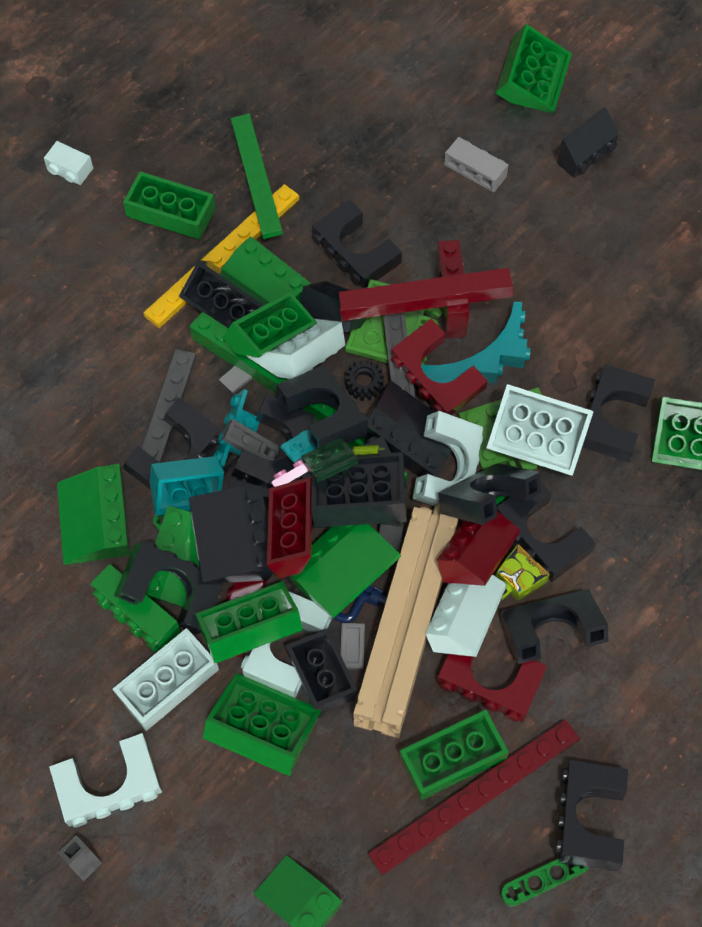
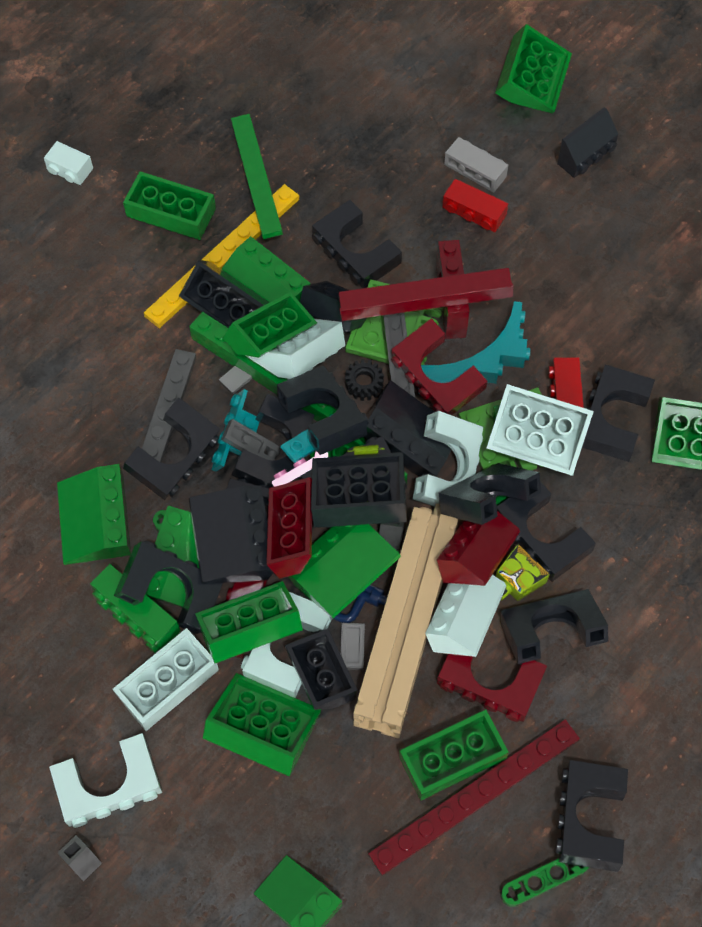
teal slope [150,456,224,516] -> none
clear green plate [301,437,358,482] -> none
none -> red brick [442,179,508,232]
none -> red brick [548,357,584,408]

